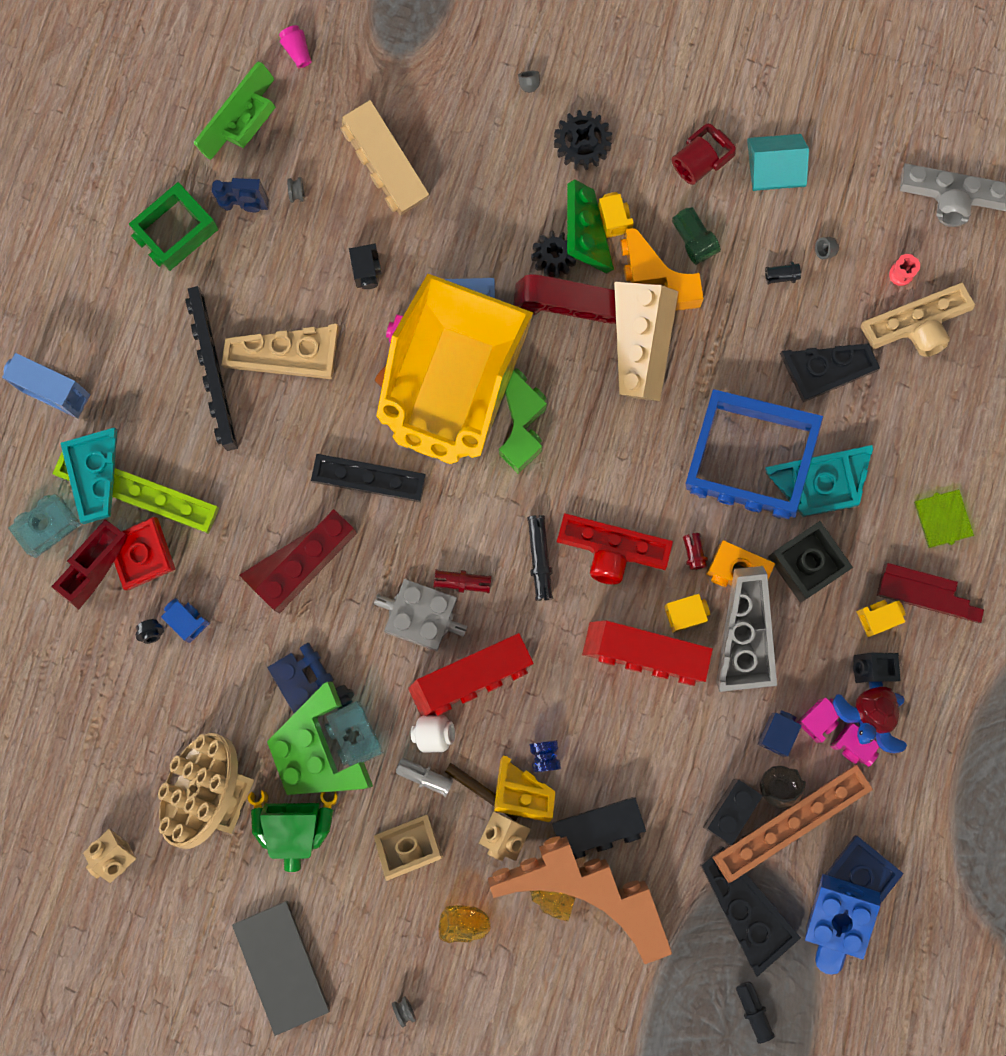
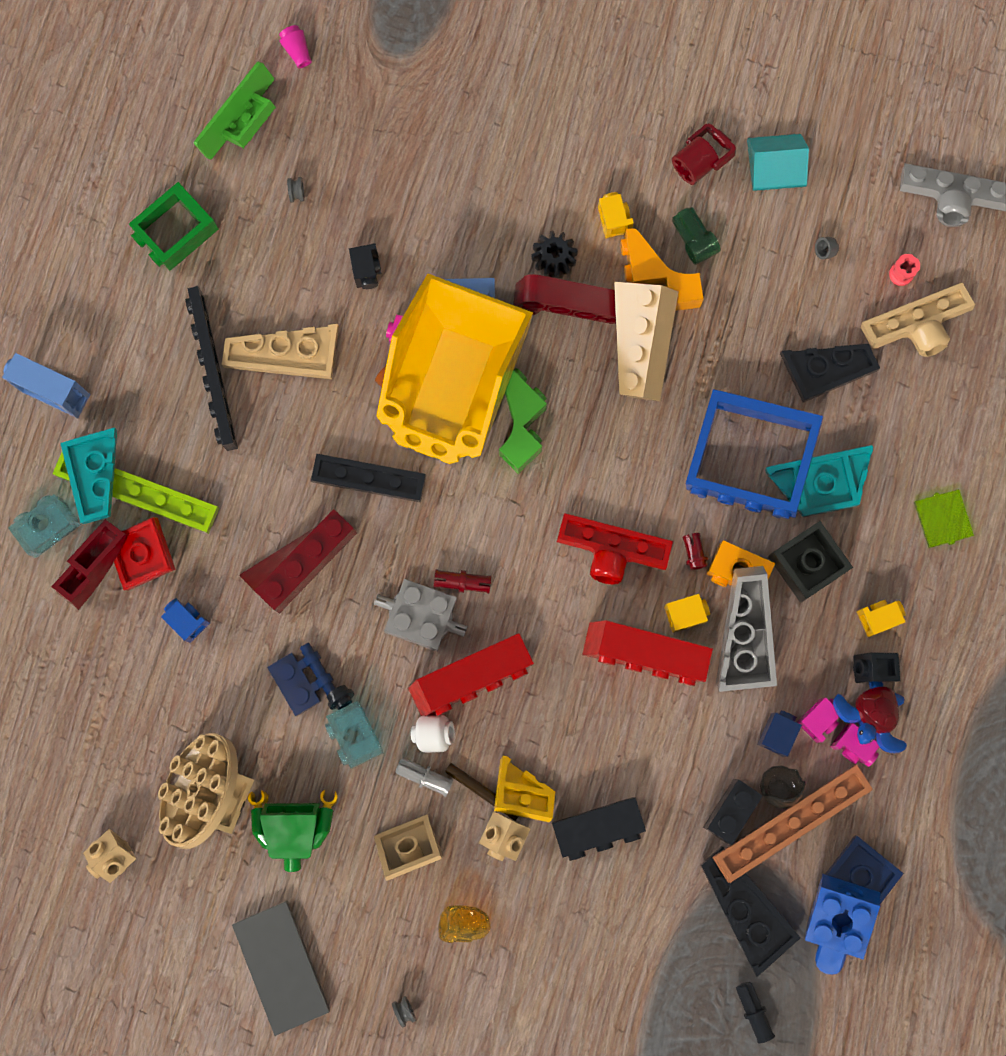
black plate [135,619,164,644] -> none
dark blue plate [212,178,269,213] -> none
bright green wing [267,682,373,795] -> none
tan wedge [340,100,429,216] -> none
nougat arch [488,836,672,964] -> none
dark grey hinge [518,70,540,93] -> none
black pin [527,515,553,601] -> none
clear blue wheel [529,740,561,773] -> none
clear yellow rock [530,890,575,922] -> none
black gear [554,110,612,170] -> none
green wing [567,179,614,274] -> none
black pin [765,261,801,285] -> none
dark red piece [876,563,984,624] -> none

